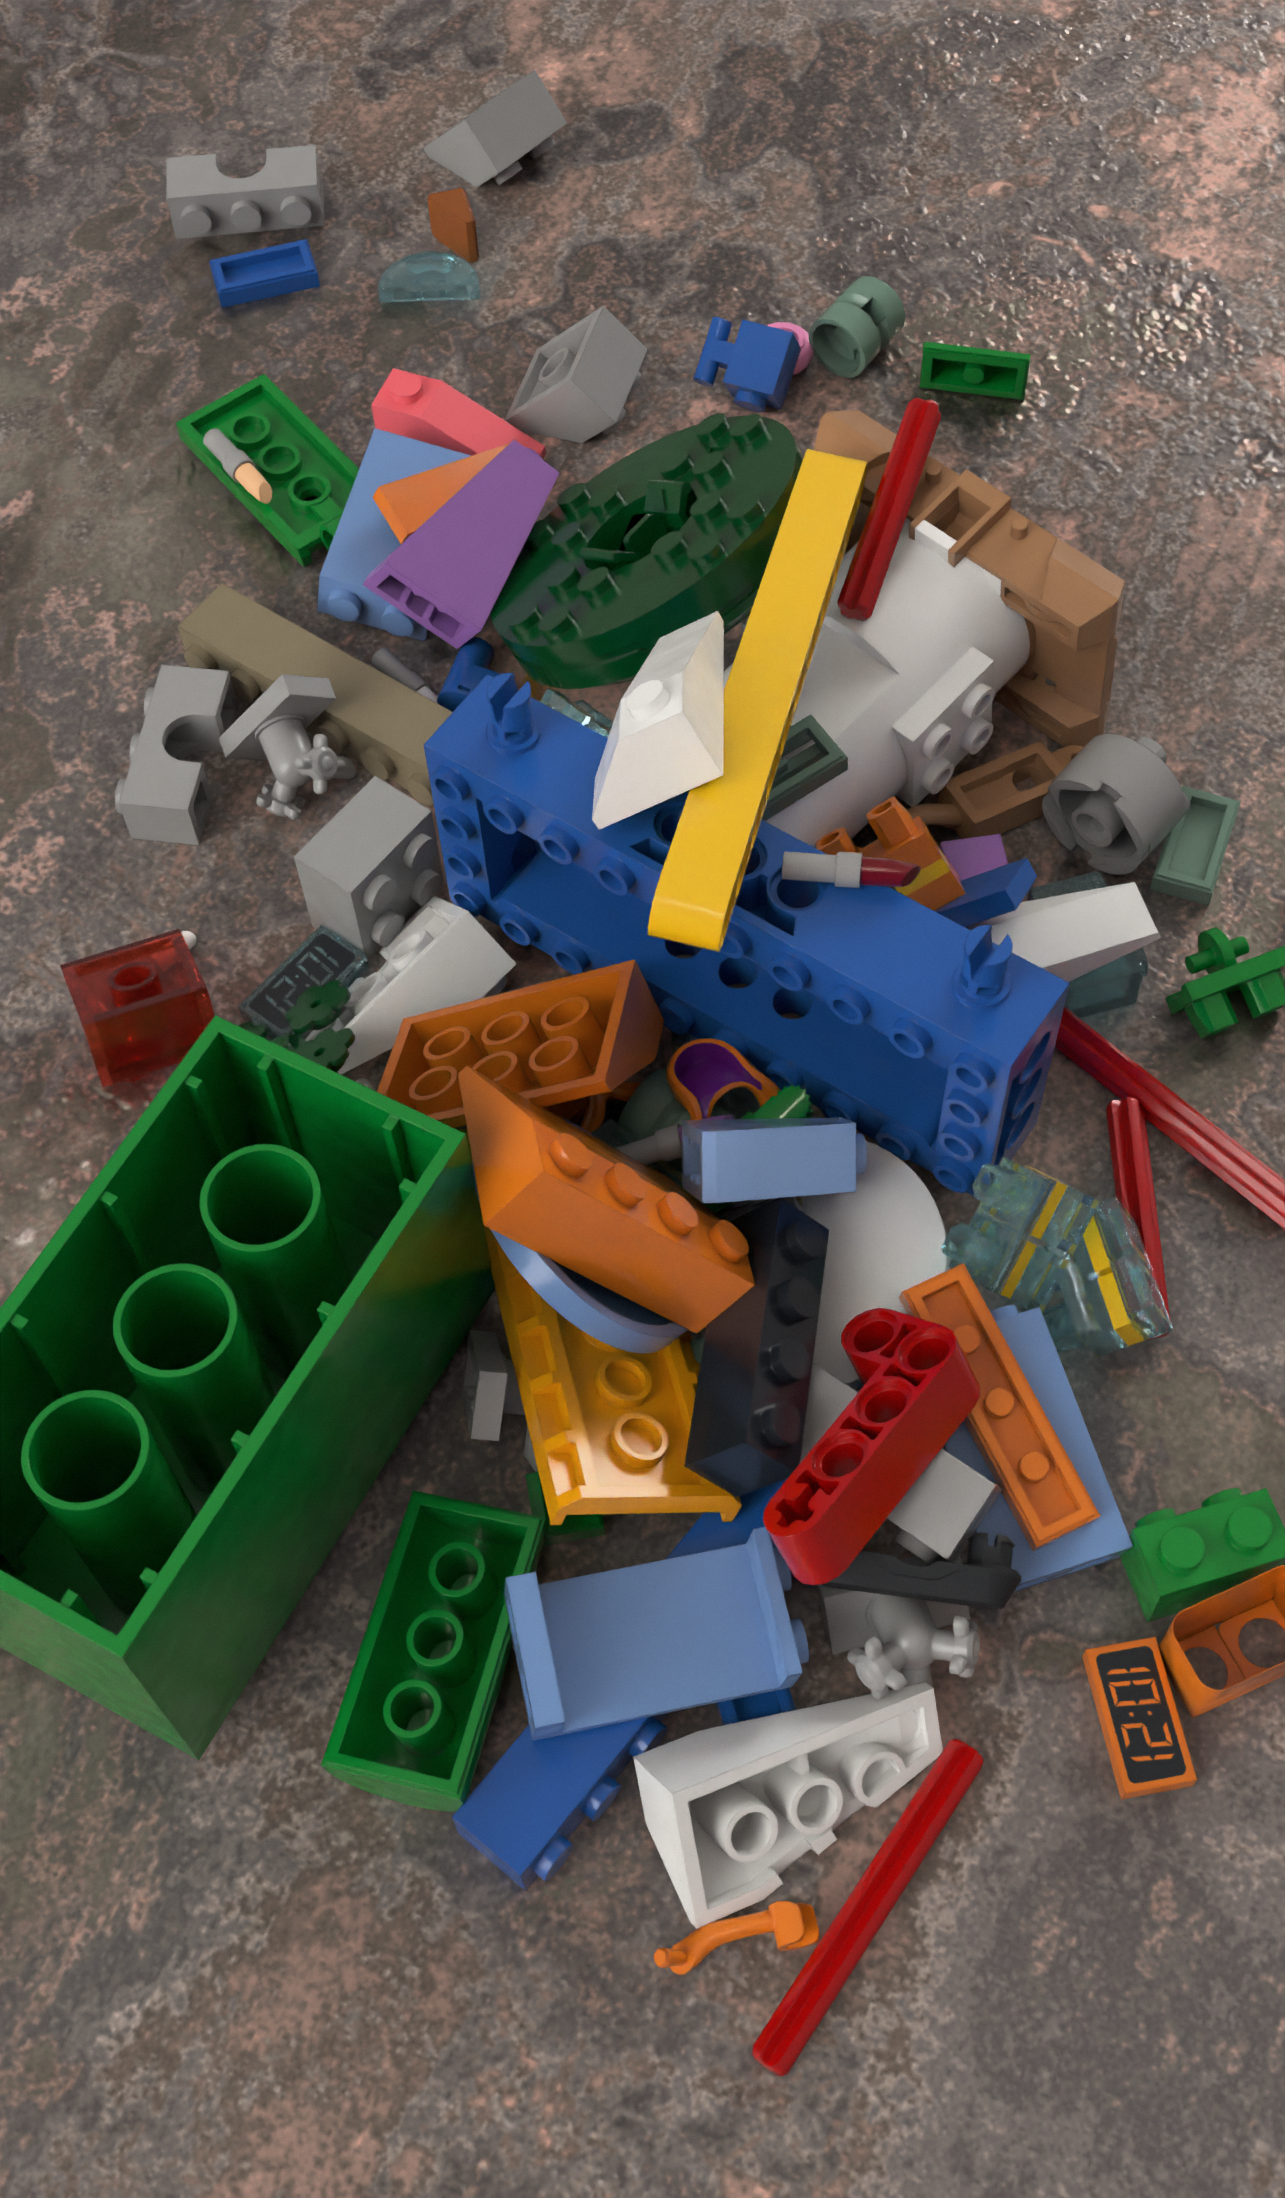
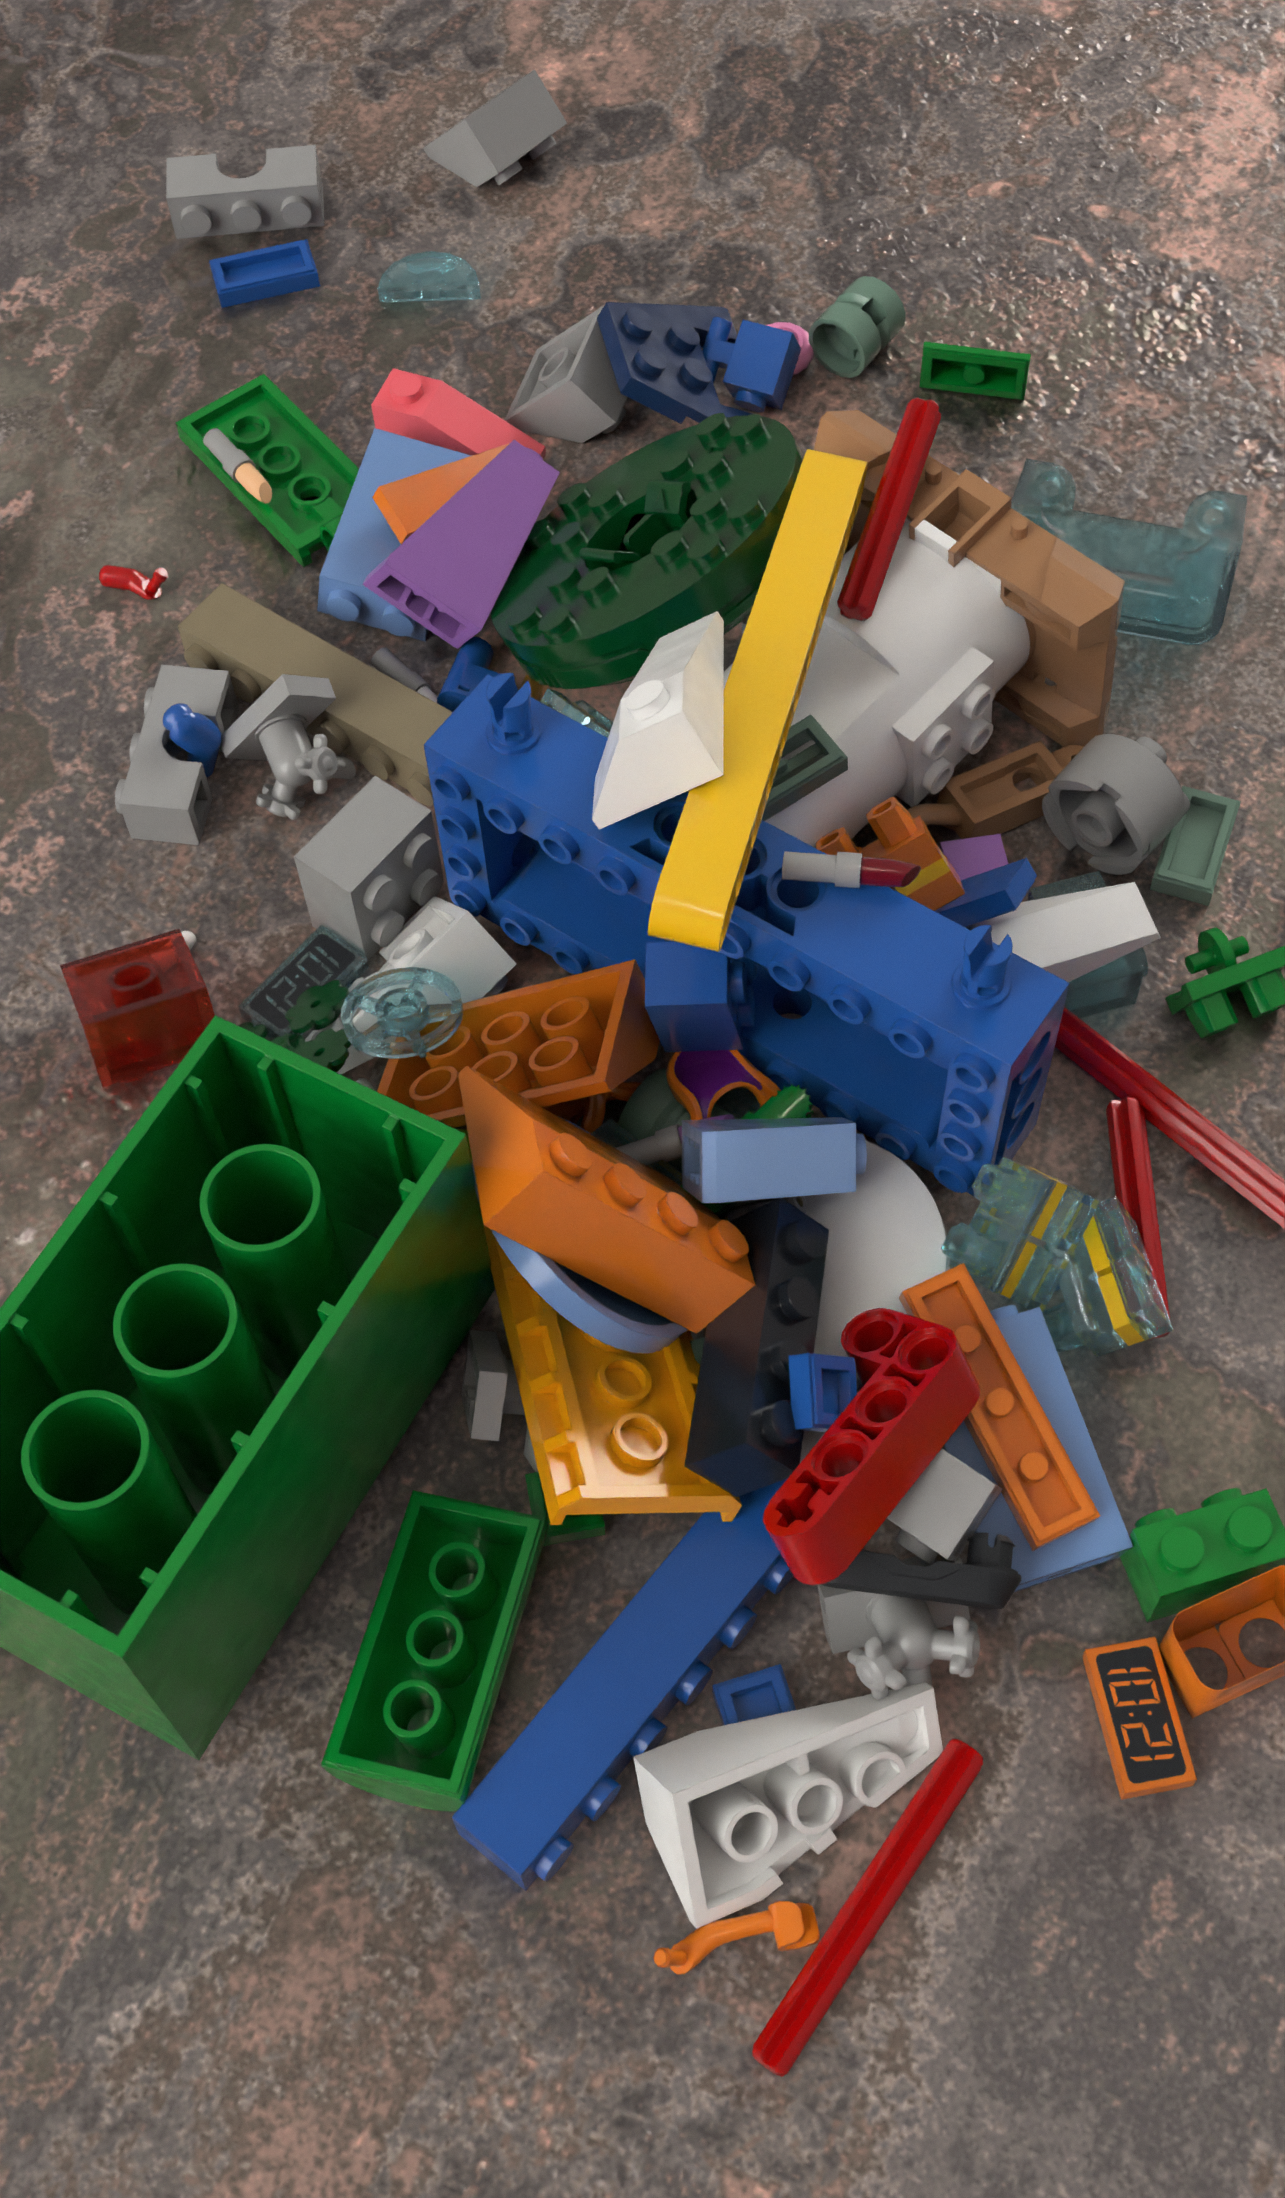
dark orange slope [427,188,479,263] -> none
medium blue panel [504,1527,809,1741] -> none
none -> red piece [99,565,168,600]
none -> blue arm [162,703,222,778]
none -> clear light blue wheel [341,967,463,1059]
none -> dark blue wing [597,302,753,424]
none -> blue brick [645,941,755,1052]
none -> blue tile [789,1353,857,1432]
none -> clear light blue windscreen [1011,458,1247,645]

